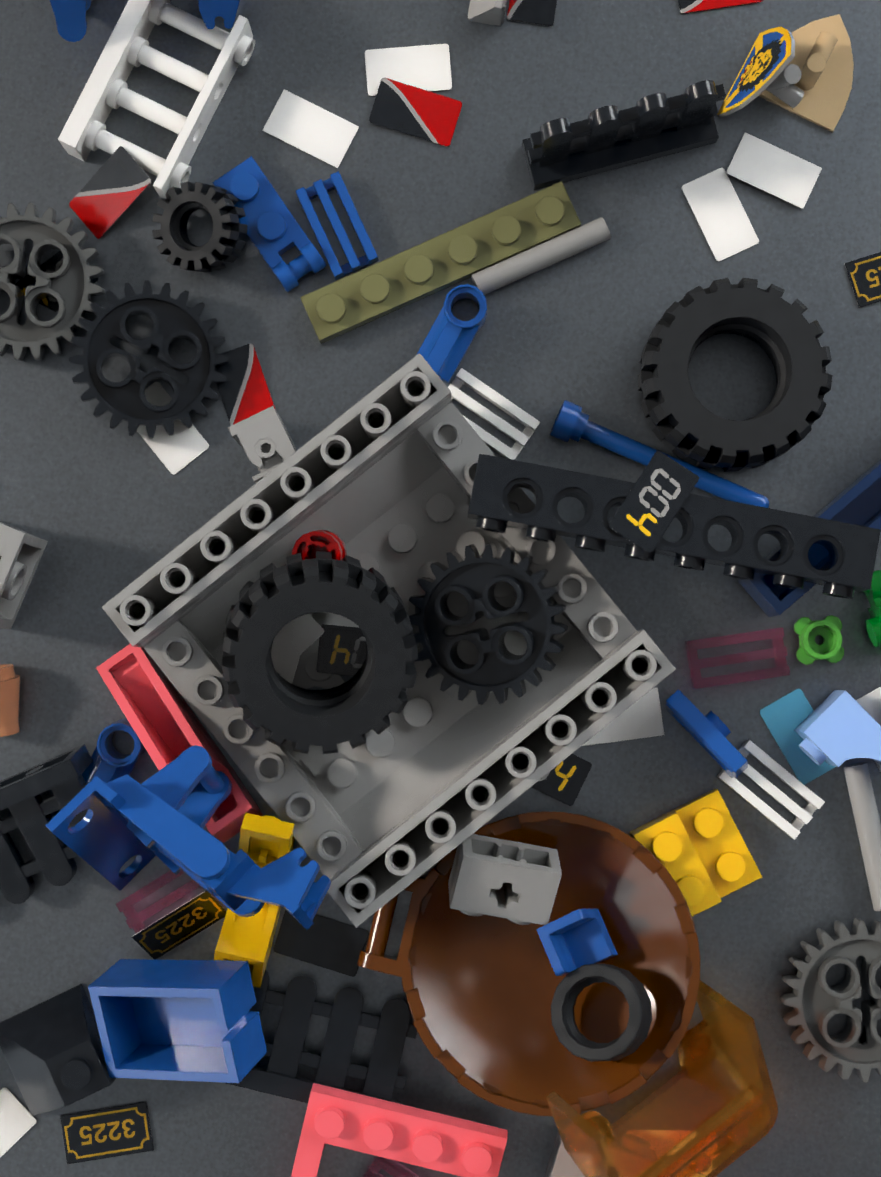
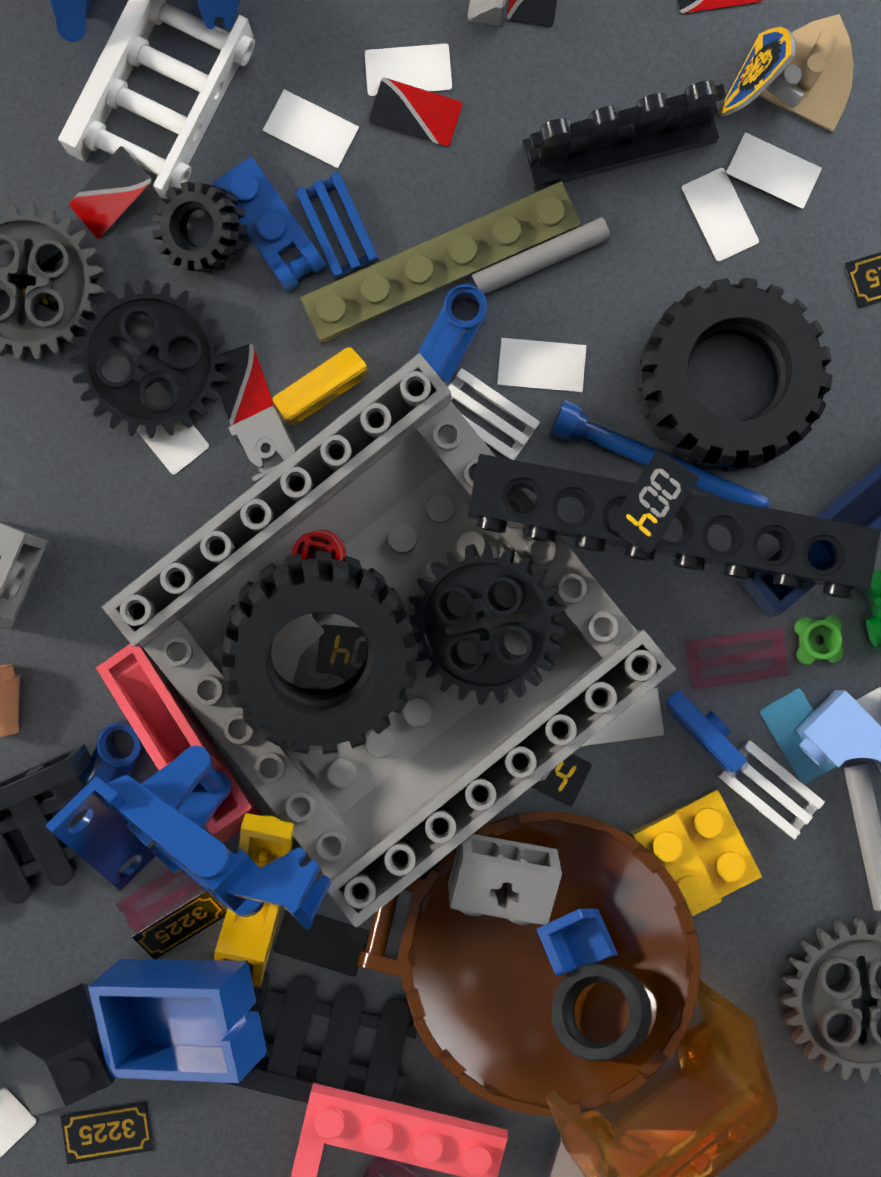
none -> yellow slope [273,347,369,427]
none -> white sticker [497,338,586,392]

